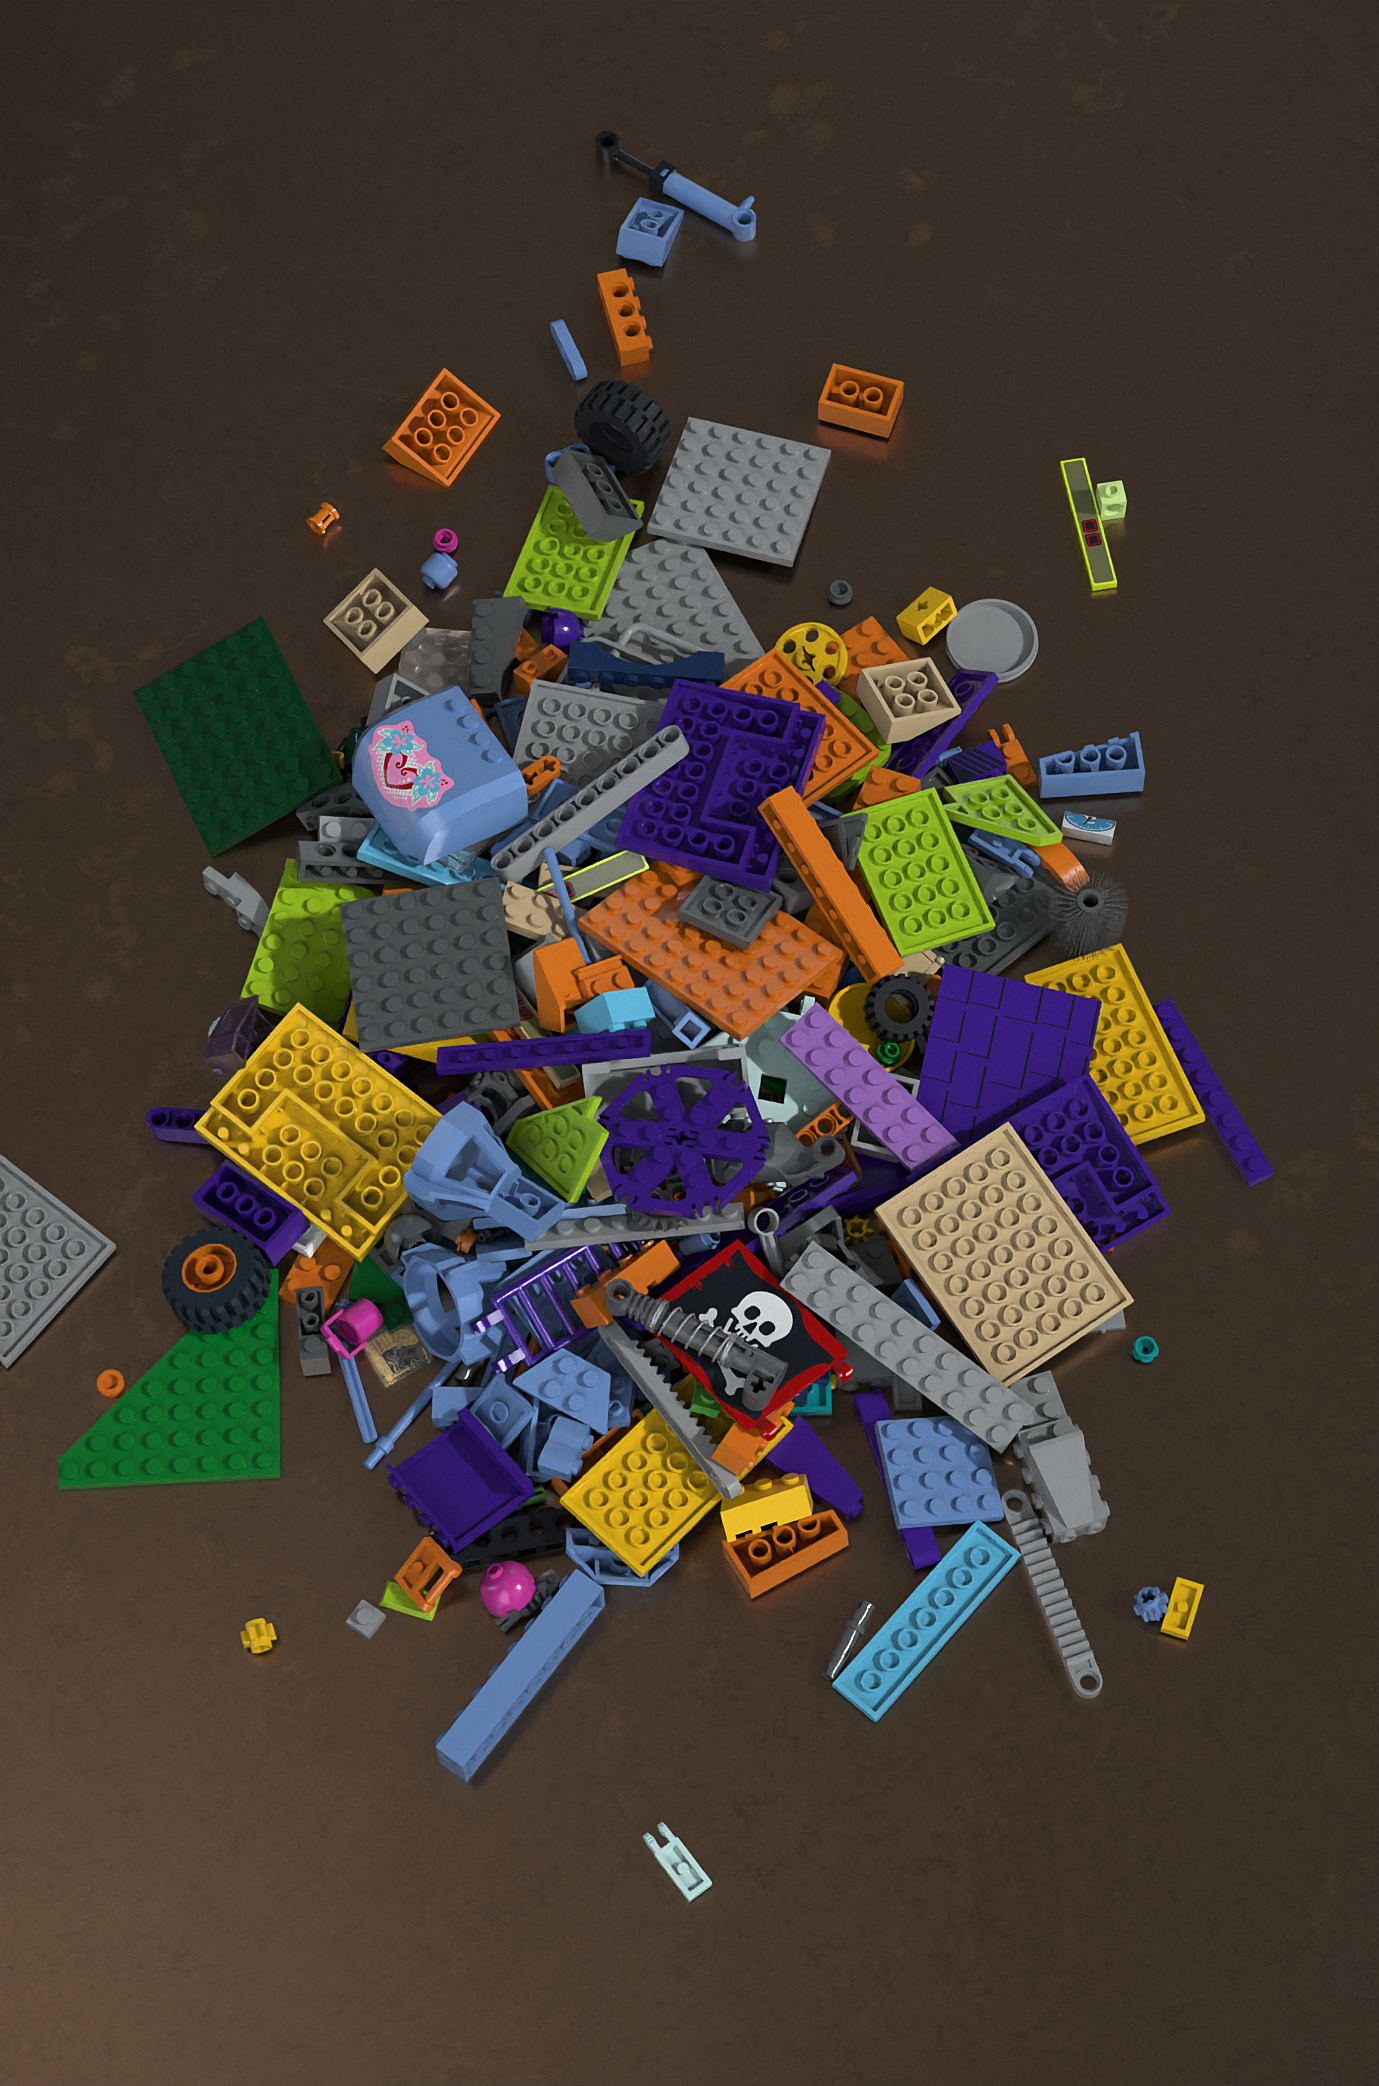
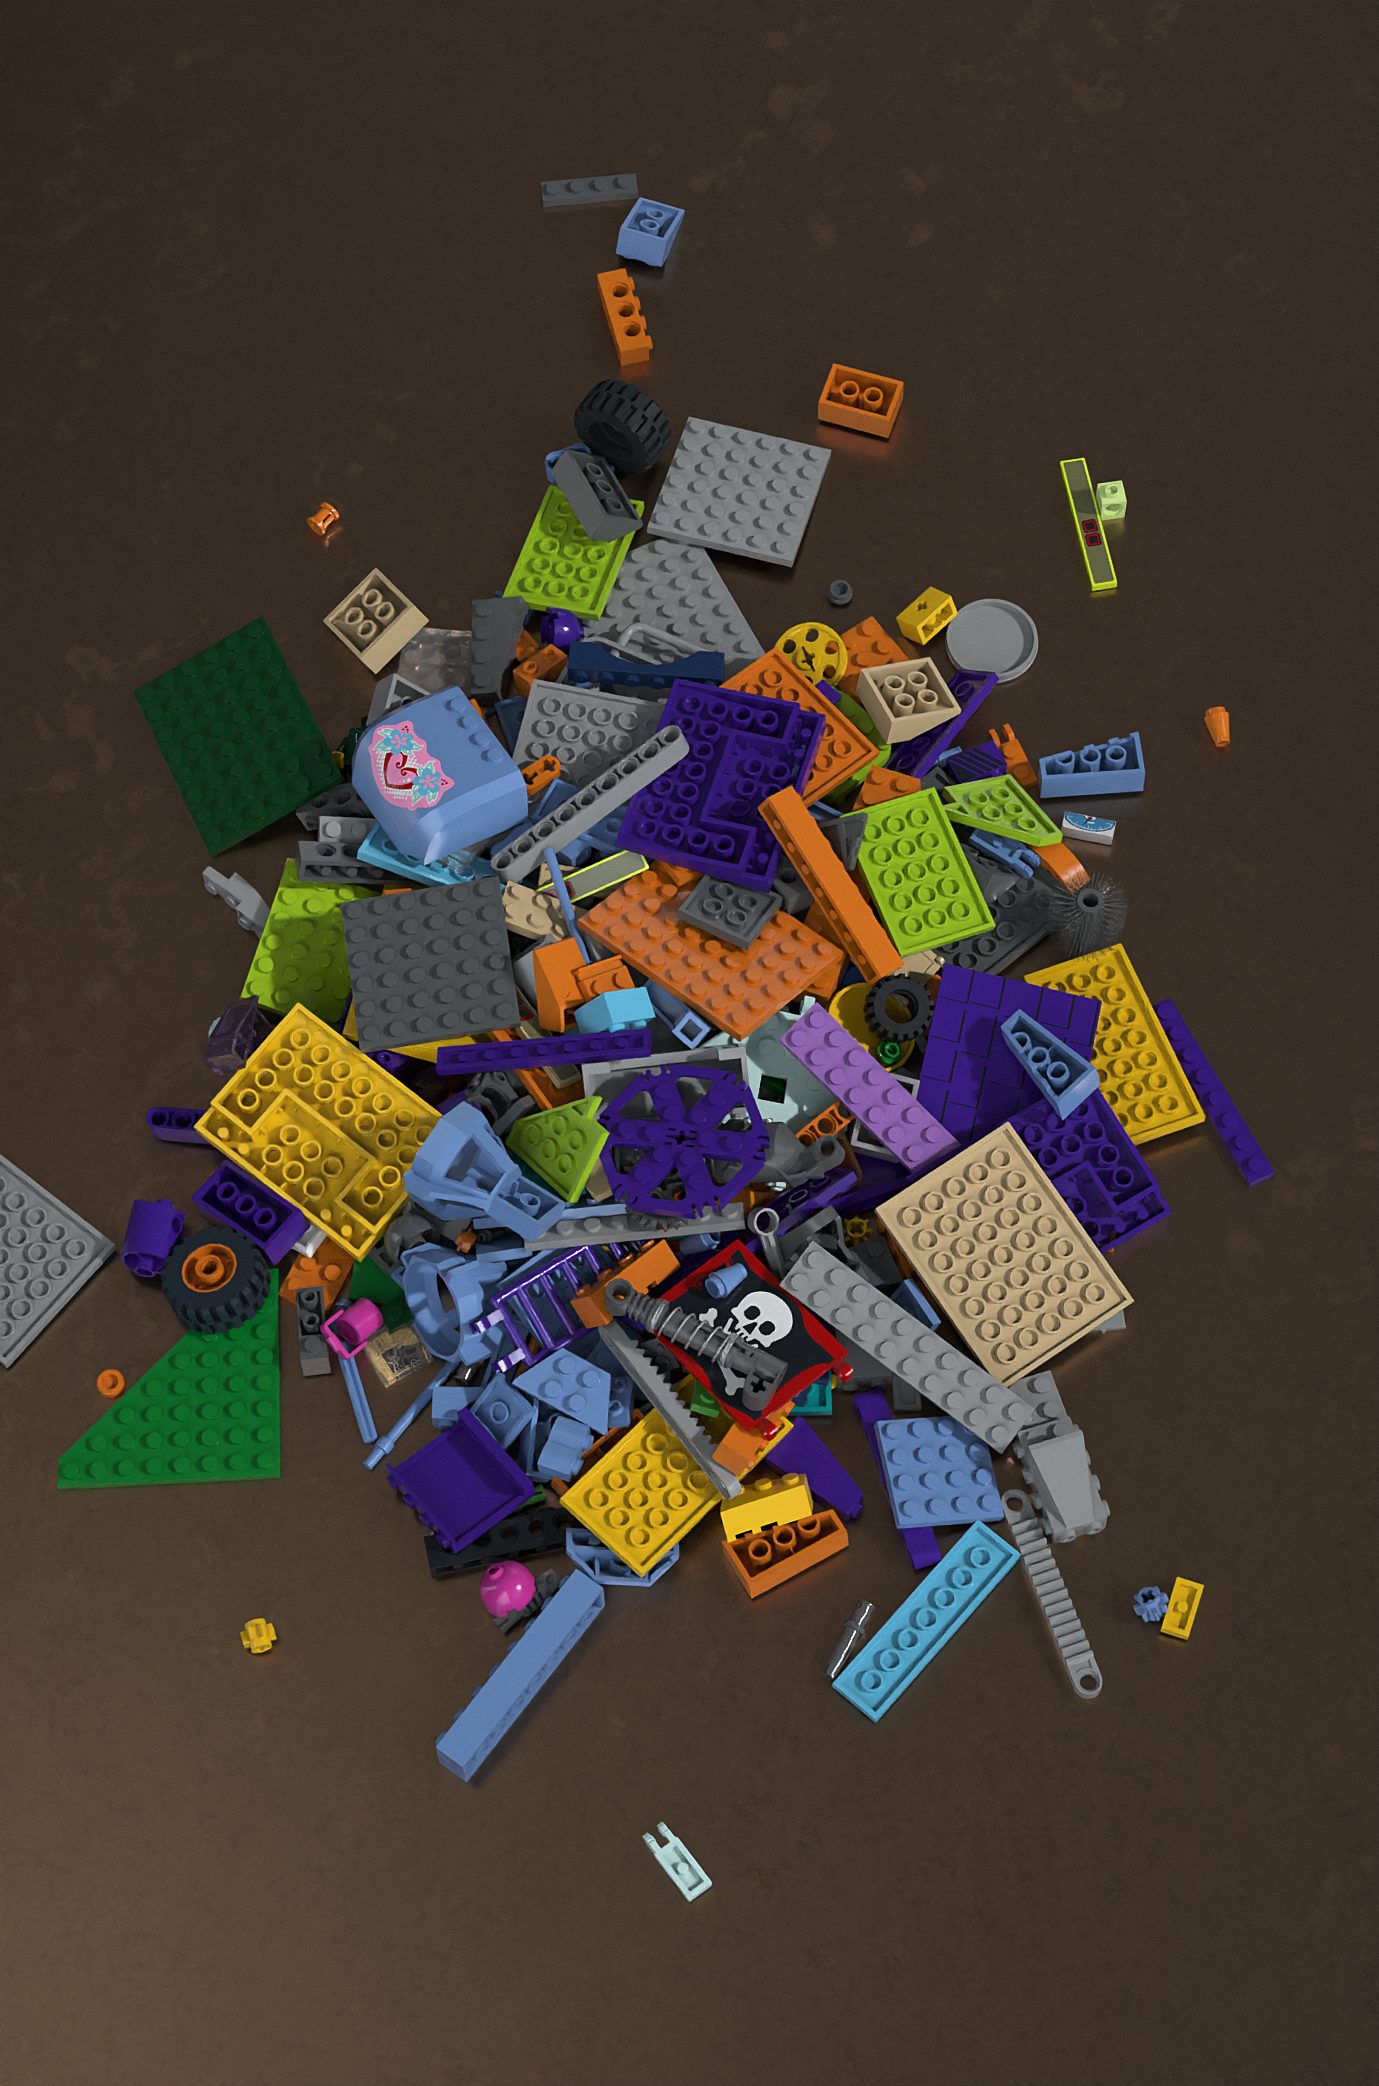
light grey plate [346,1599,386,1640] -> none
lime tile [379,1579,441,1622] -> none
orange slope [381,368,501,488] -> none
orange plate [394,1536,462,1613] -> none
medium blue head [421,552,458,590] -> none
dark pink plate [433,529,458,553] -> none
medium blue beam [550,319,587,381] -> none
medium blue piece [595,131,756,242] -> none
teal plate [1132,1336,1159,1363] -> none
none -> dark purple cylinder [120,1199,185,1277]
none -> dark grey plate [541,173,638,207]
none -> medium blue cone [705,1263,747,1299]
none -> medium blue wedge [1000,1009,1100,1120]
none -> orange cone [1204,707,1230,747]

